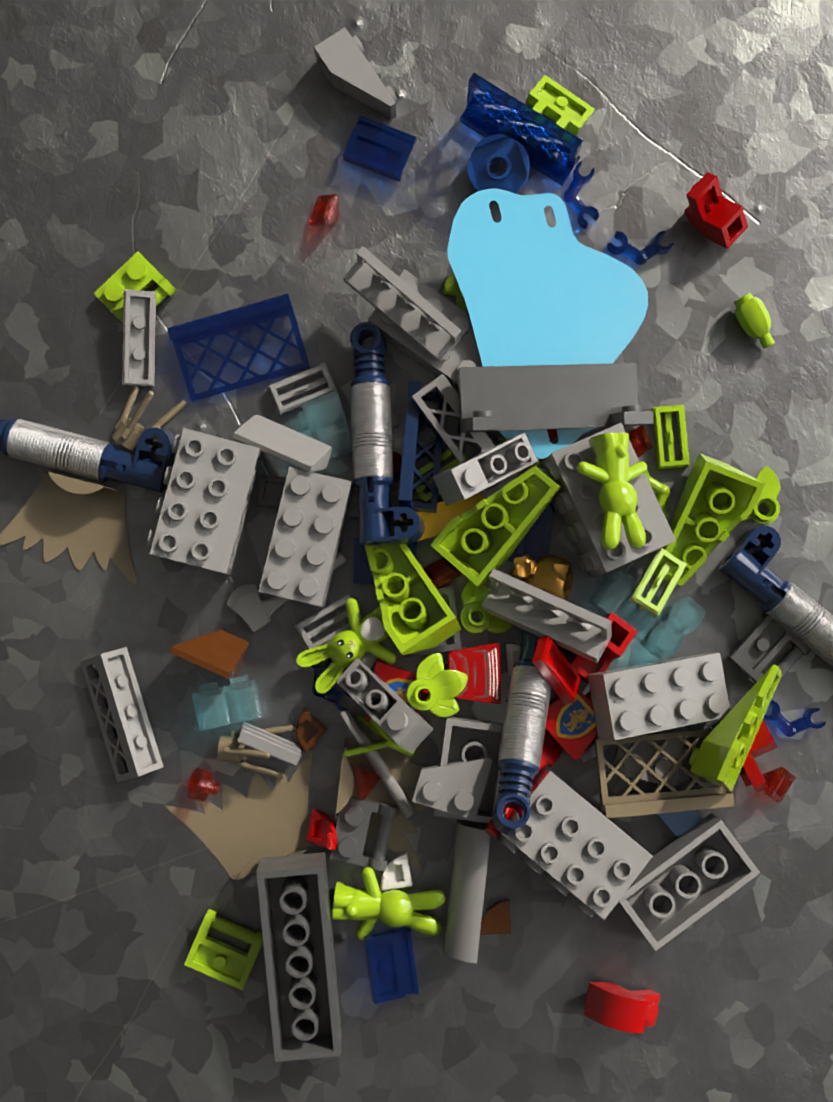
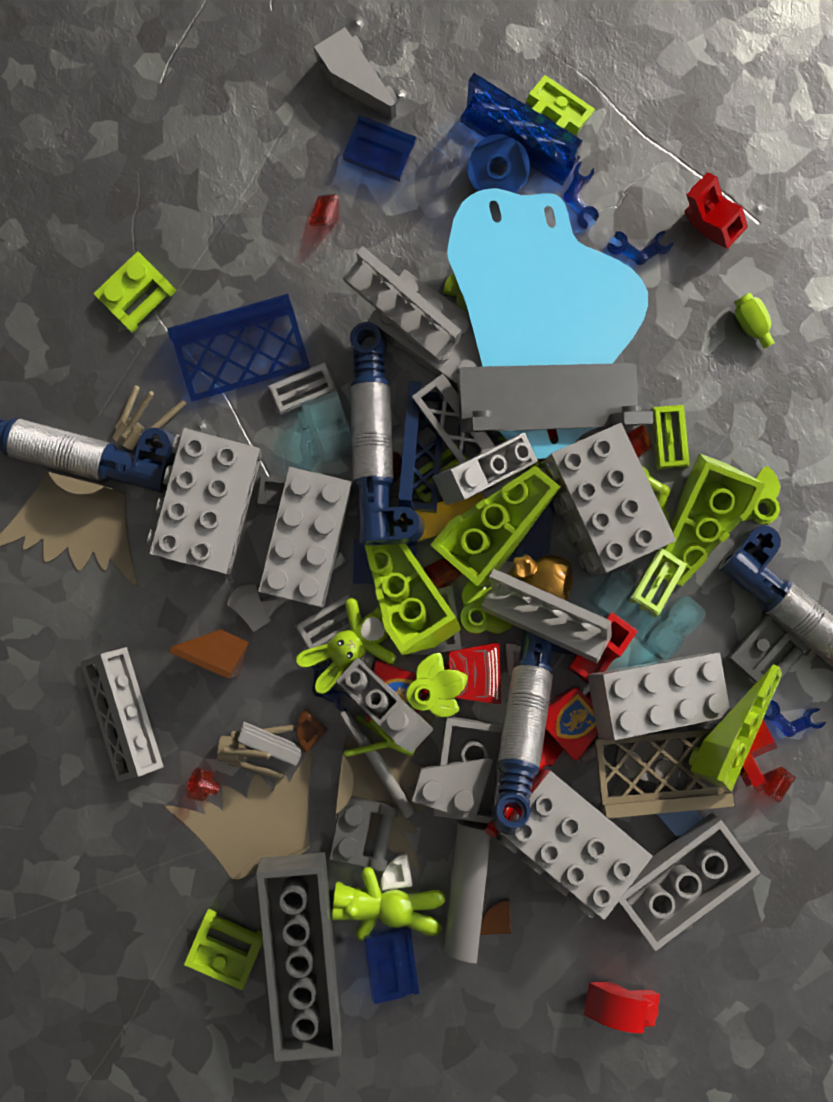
light grey tile [122,289,156,386] -> none
clear light blue brick [192,675,265,731] -> none
light grey slope [233,415,332,472] -> none
red tile [306,810,337,850] -> none
clear red slope [354,763,381,800] -> none
red tile [532,636,581,704] -> none
lime animal [577,433,647,550] -> none

